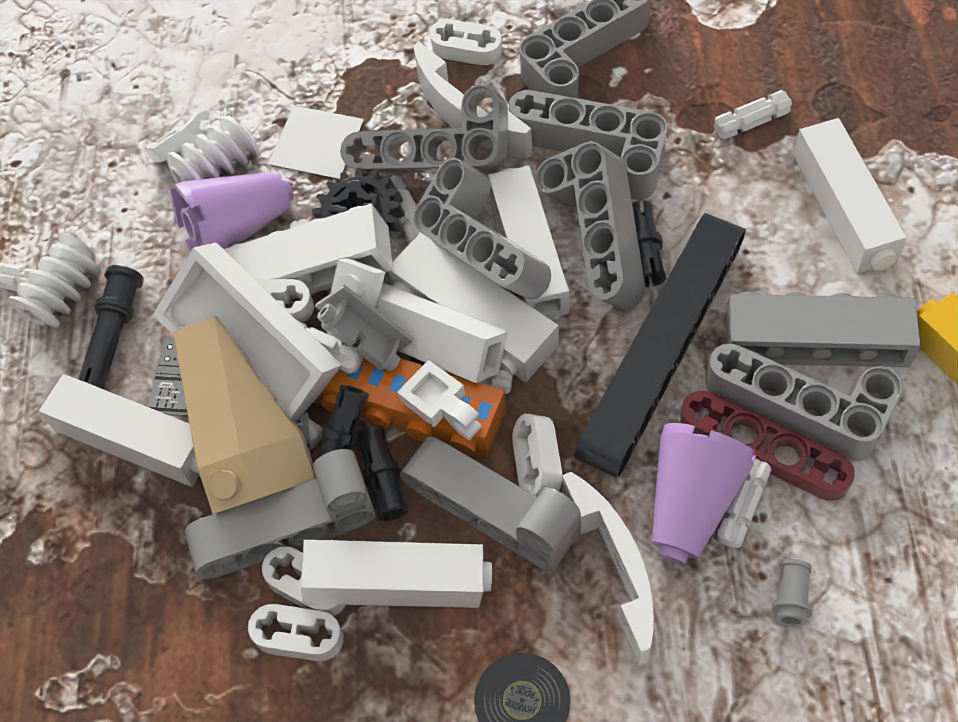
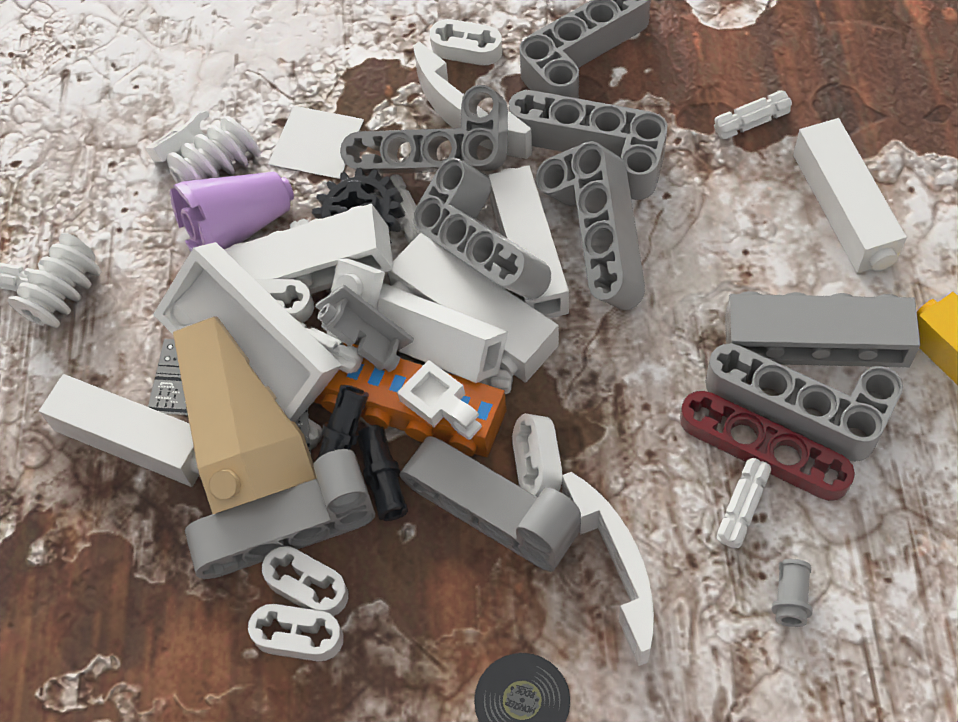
black pin [78,265,144,390] -> none
white brick [301,540,492,608] -> none
black beam [574,213,746,478] -> none
black pin [632,200,666,287] -> none
lavender cone [651,423,756,565] -> none

